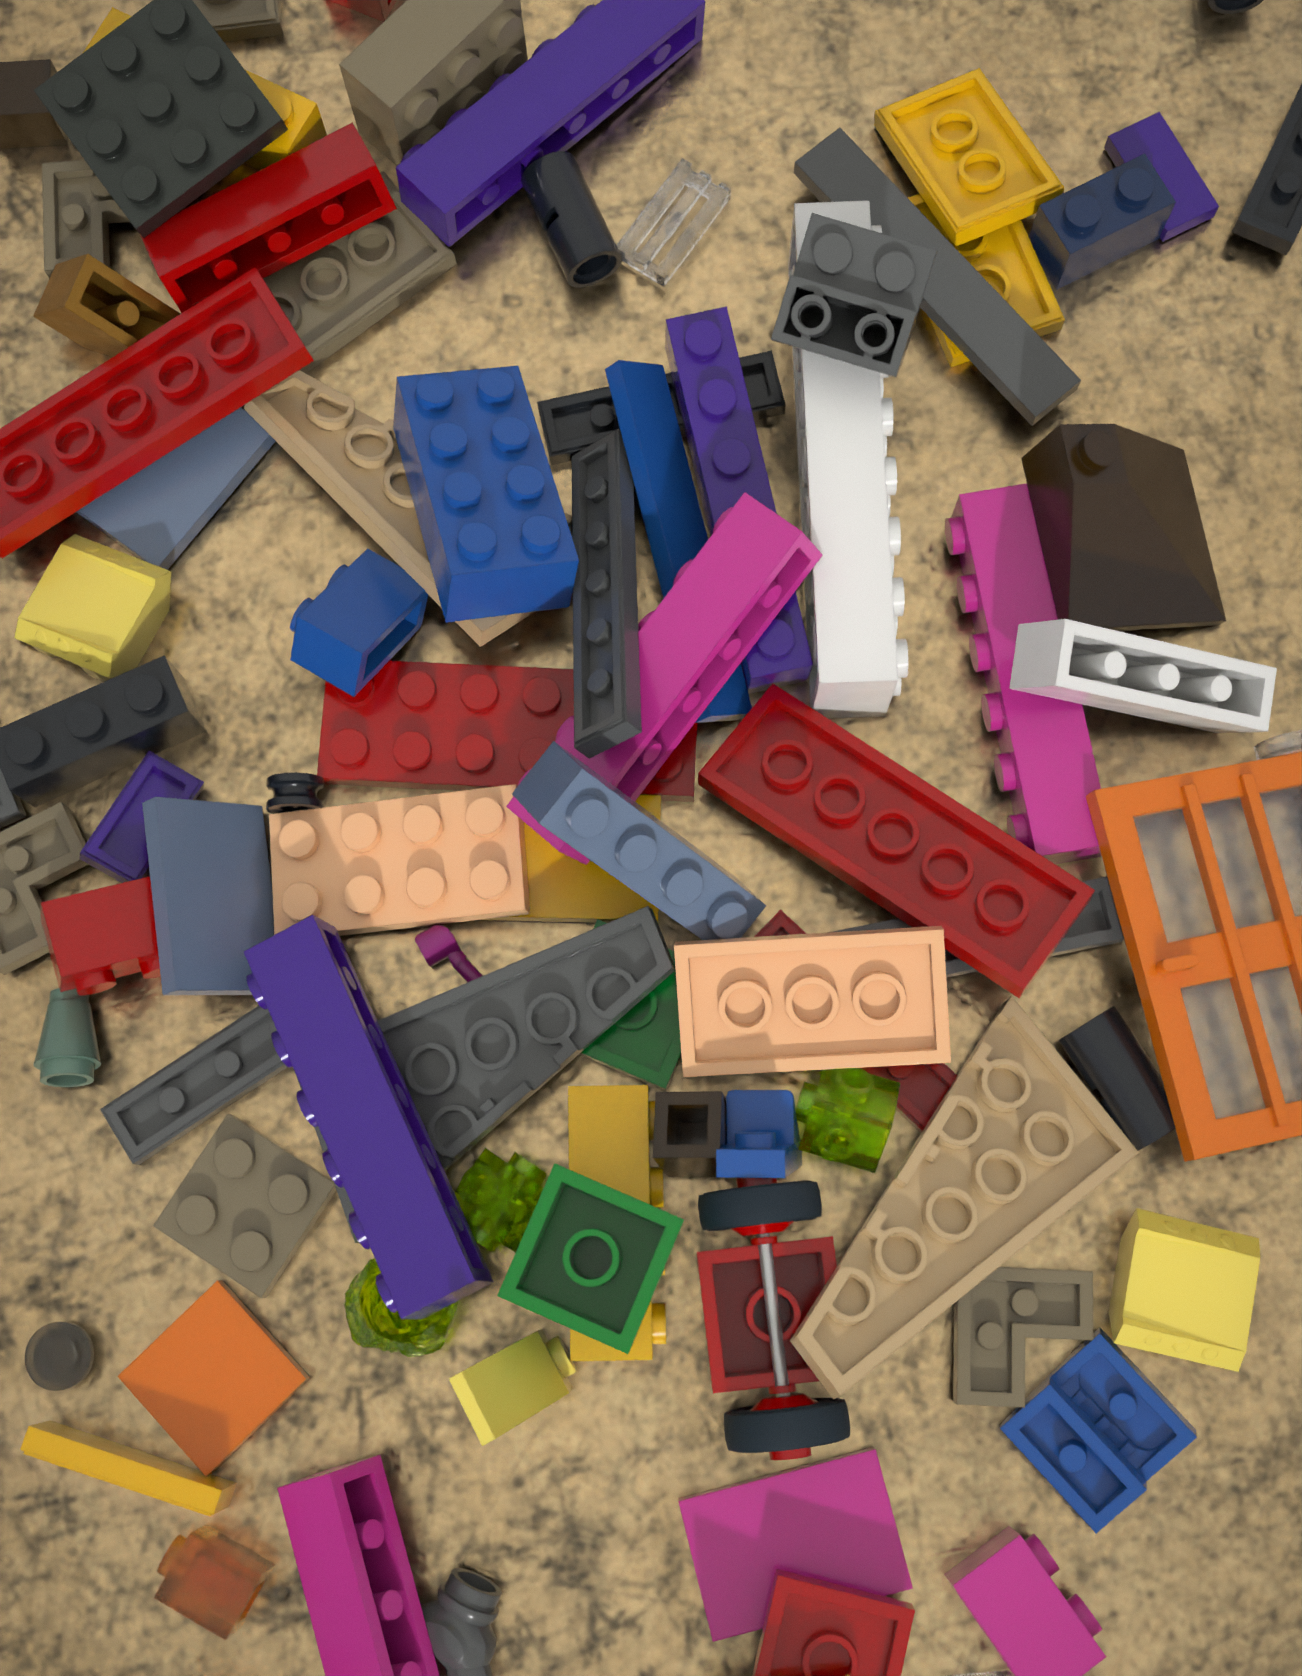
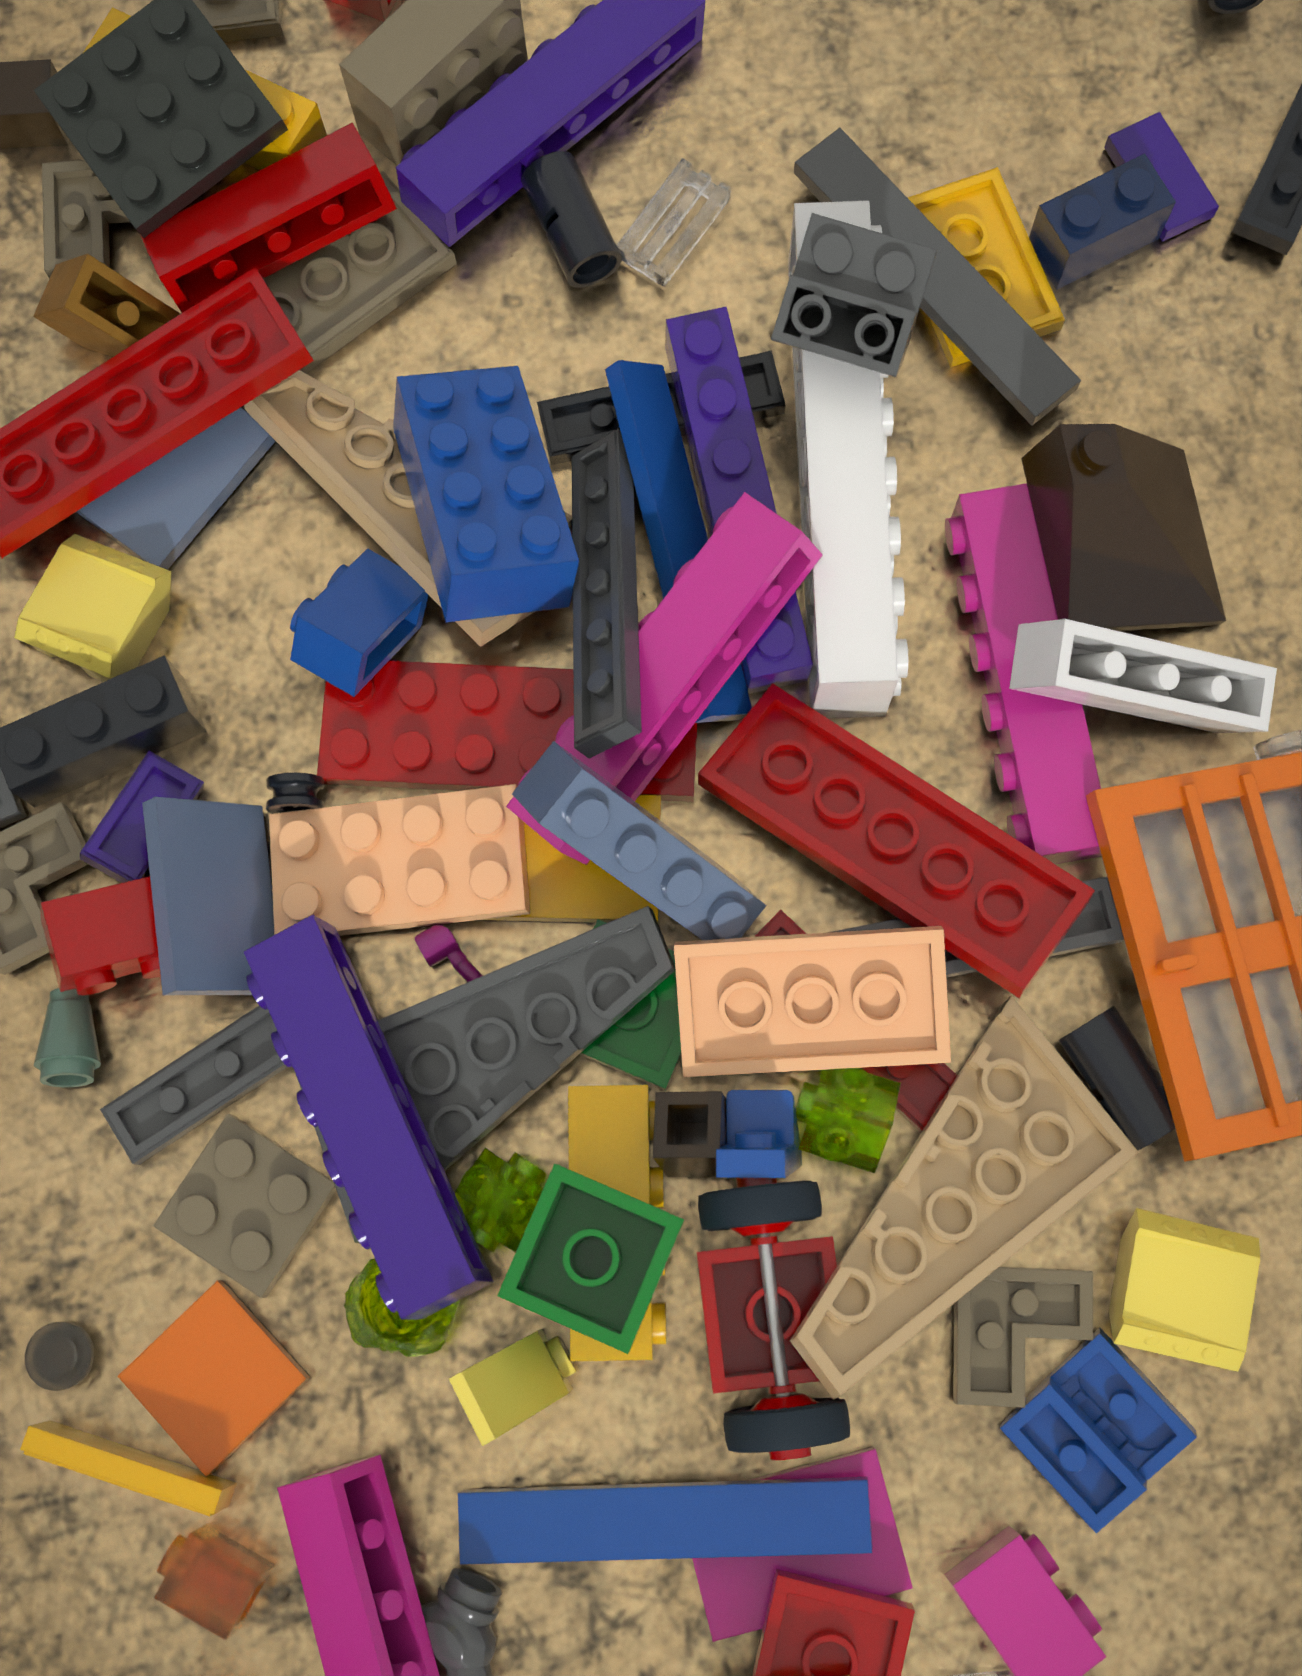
yellow tile [874,68,1065,247] -> none
none -> blue tile [458,1477,873,1565]

